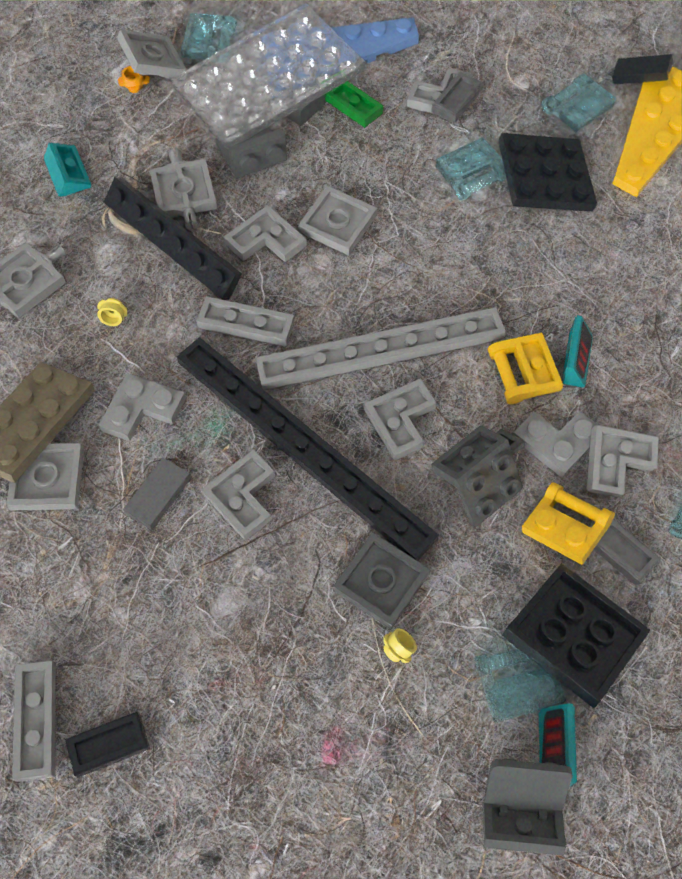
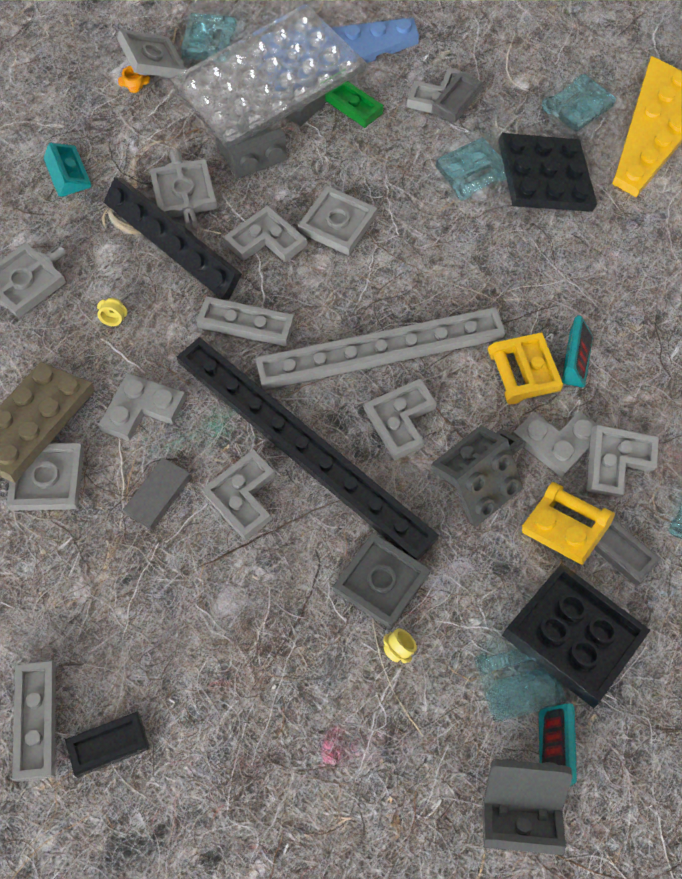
black tile [612,54,673,84] -> none

